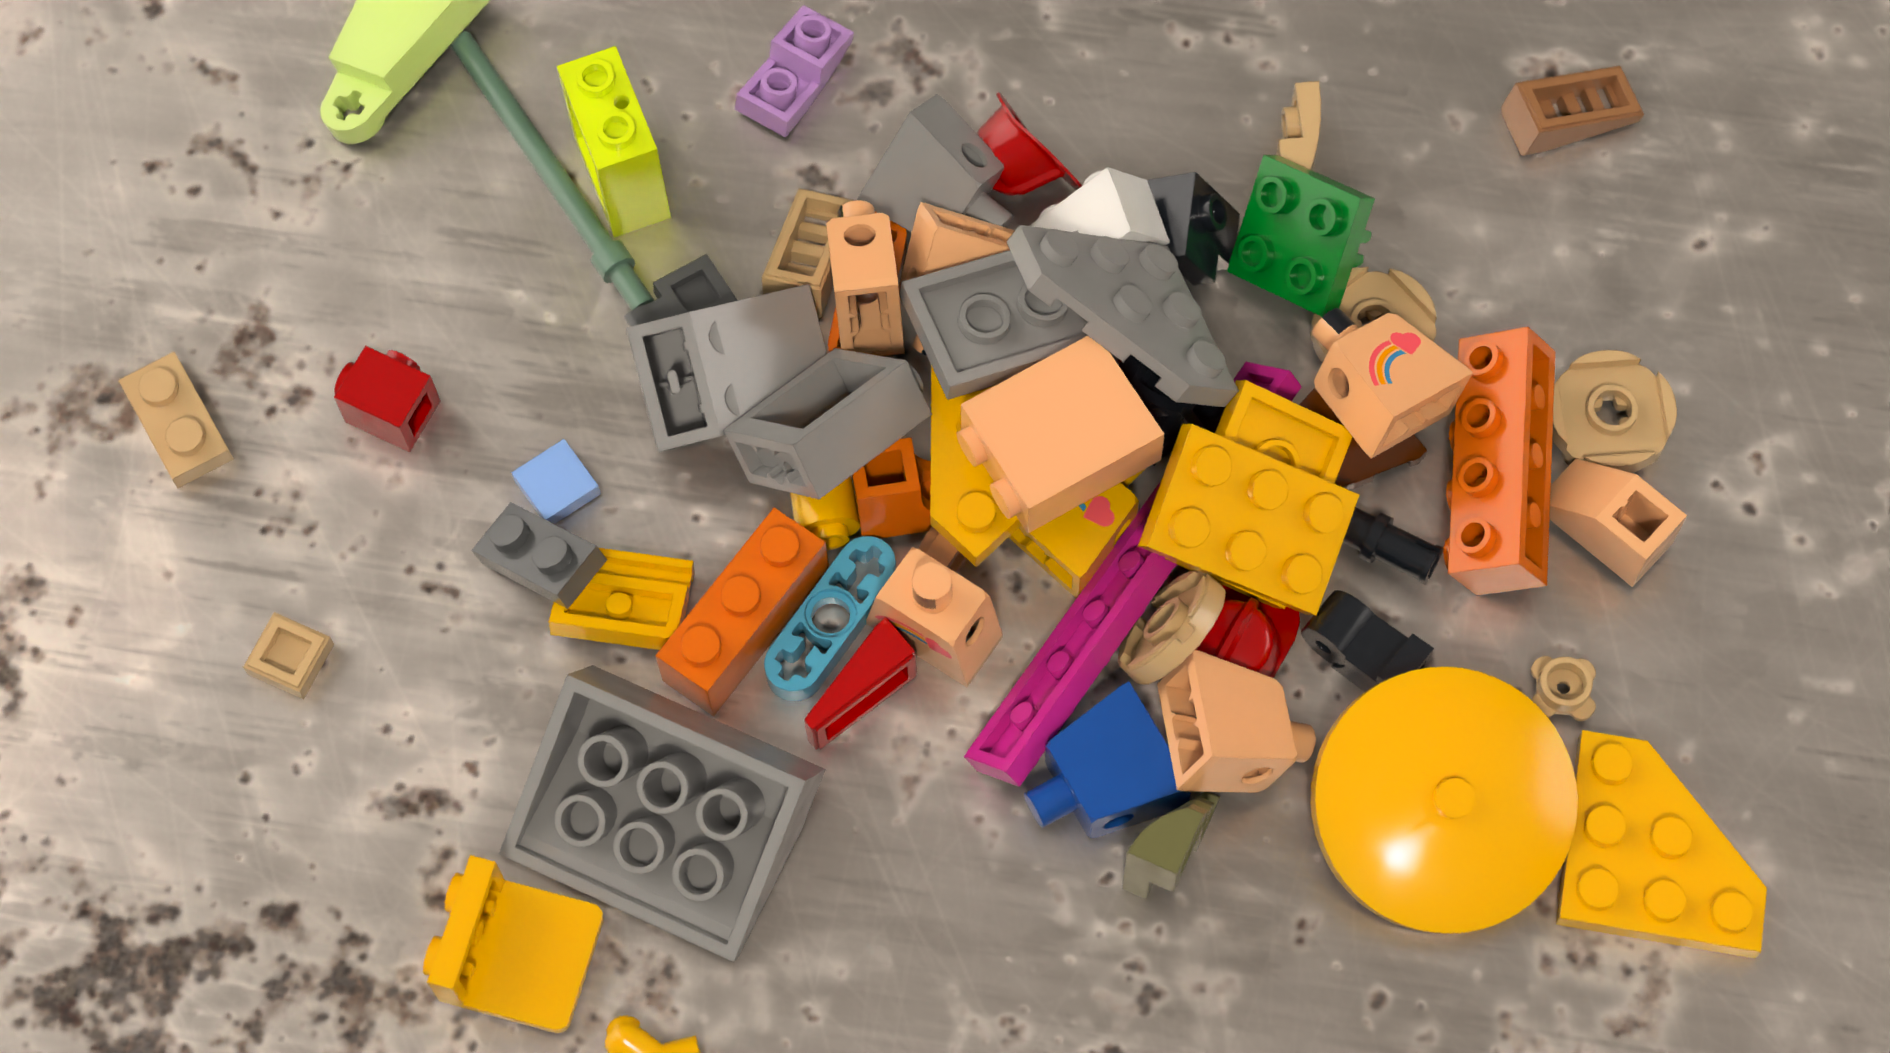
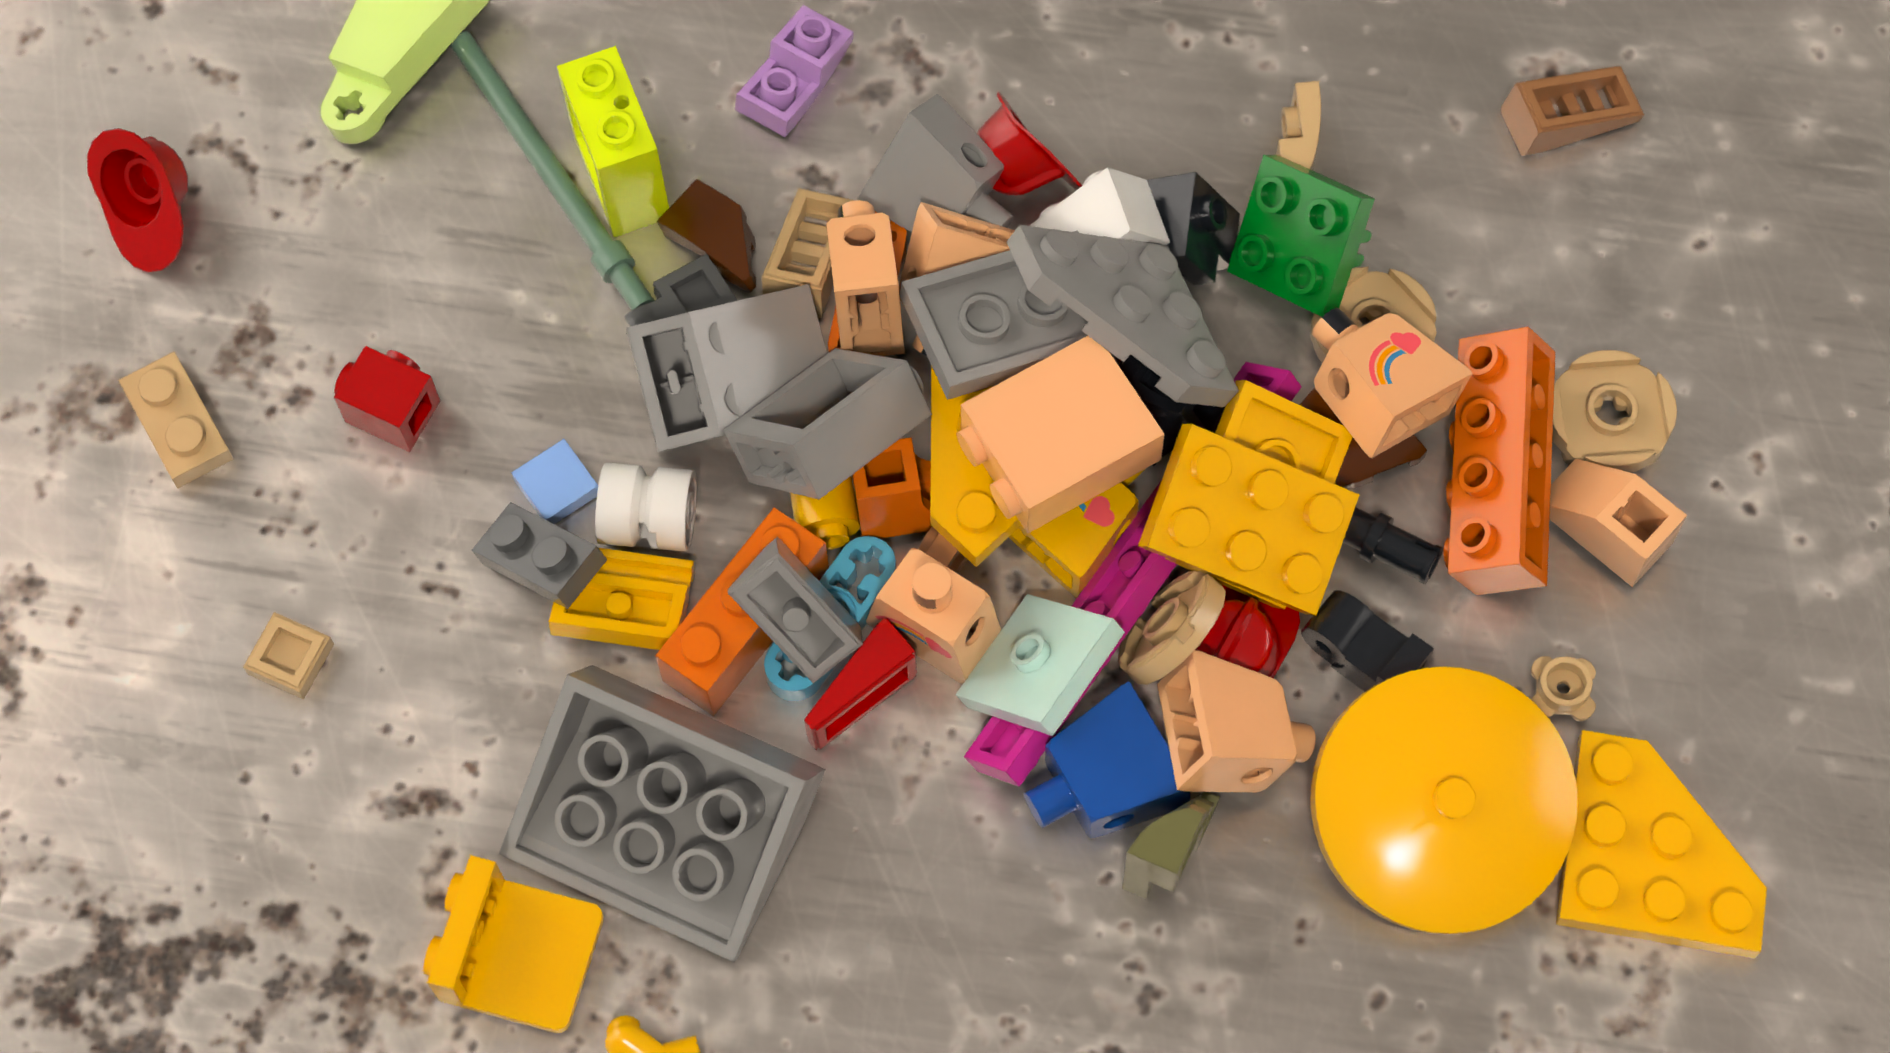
none -> red piece [87,128,188,272]
none -> white wheel [595,463,697,552]
none -> reddish brown slope [657,179,756,293]
none -> light grey slope [728,537,863,684]
none -> light aqua plate [955,594,1125,736]

